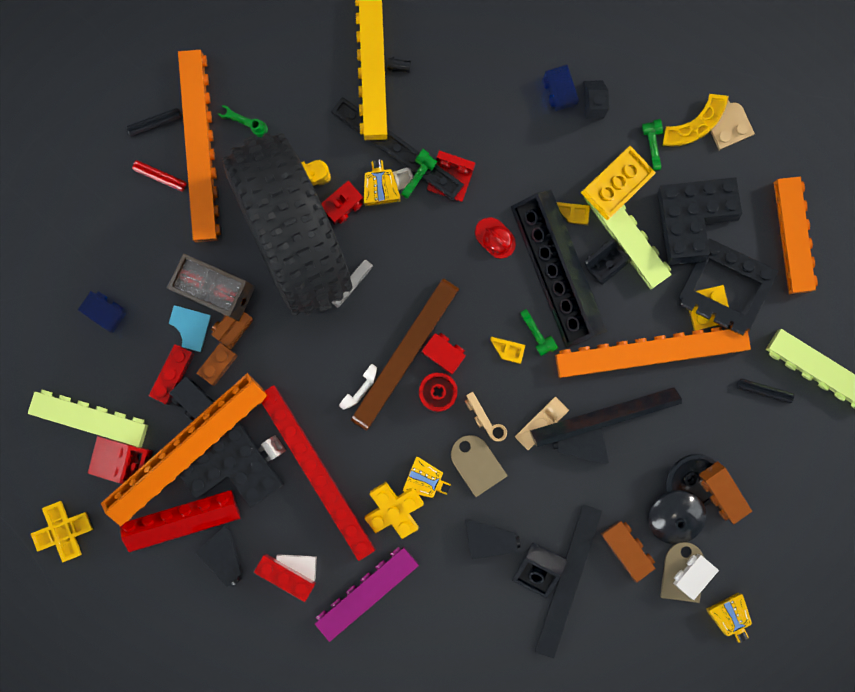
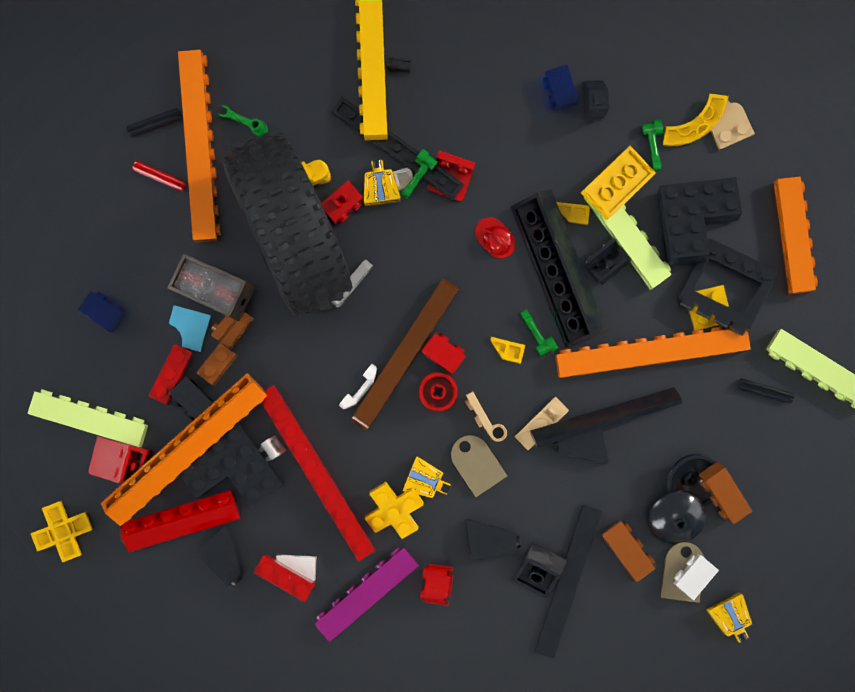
none -> red brick [420,564,453,606]

